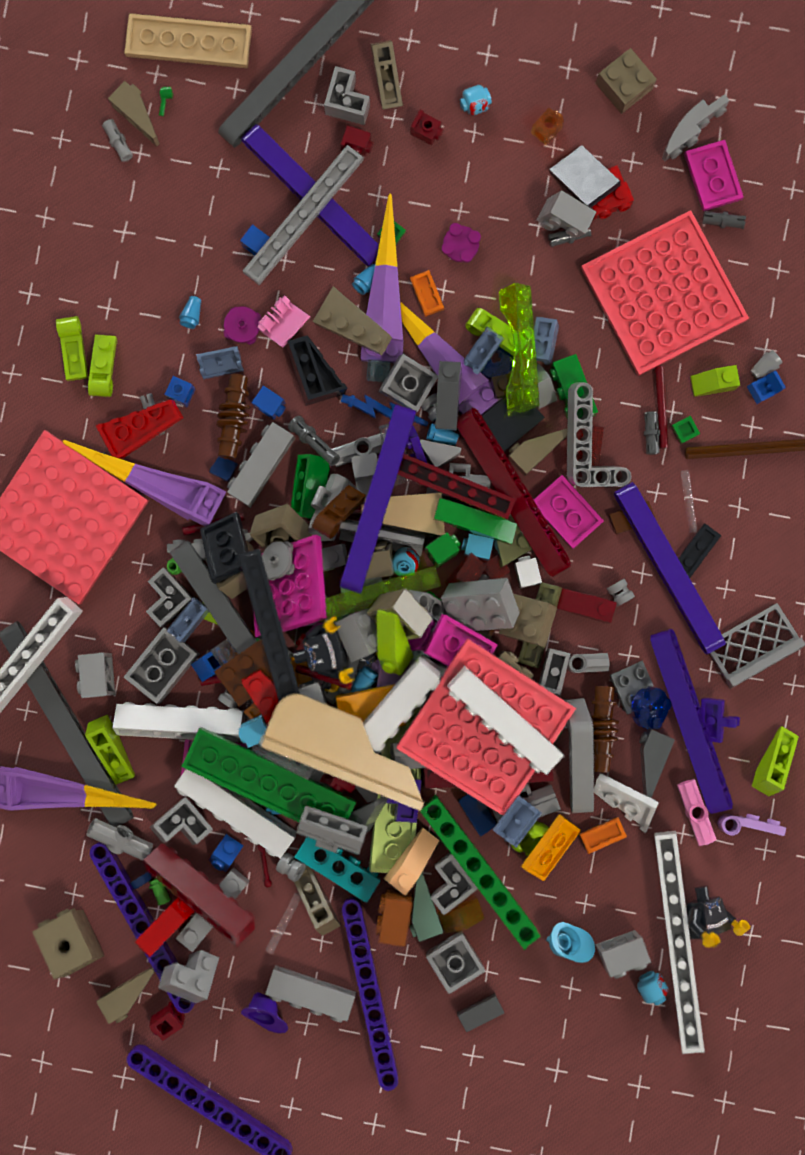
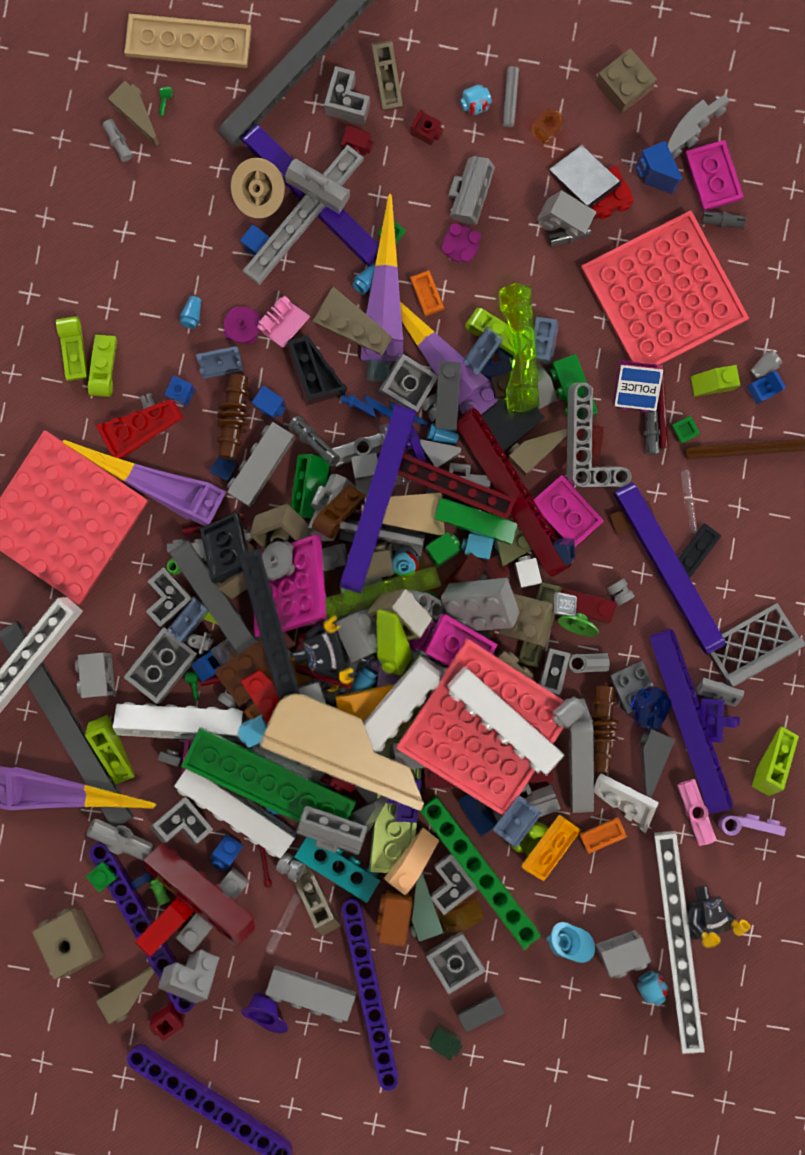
none -> green plate [85,861,117,893]
none -> flat silver plate [158,749,183,767]
none -> green hand [185,671,199,701]
none -> light grey hinge [188,633,214,654]
none -> tan piece [231,158,285,218]
none -> light grey piece [285,159,350,214]
none -> clear green brick [428,1023,463,1060]
none -> light grey piece [448,156,495,225]
none -> light grey axle [503,66,519,128]
none -> light grey brick [552,697,585,728]
none -> dark blue slope [553,539,575,565]
none -> slope [553,592,577,616]
none -> bright green dish [558,613,599,637]
none -> piece [613,360,663,412]
none -> blue slope [635,141,682,194]
none -> light grey plate [696,678,744,707]

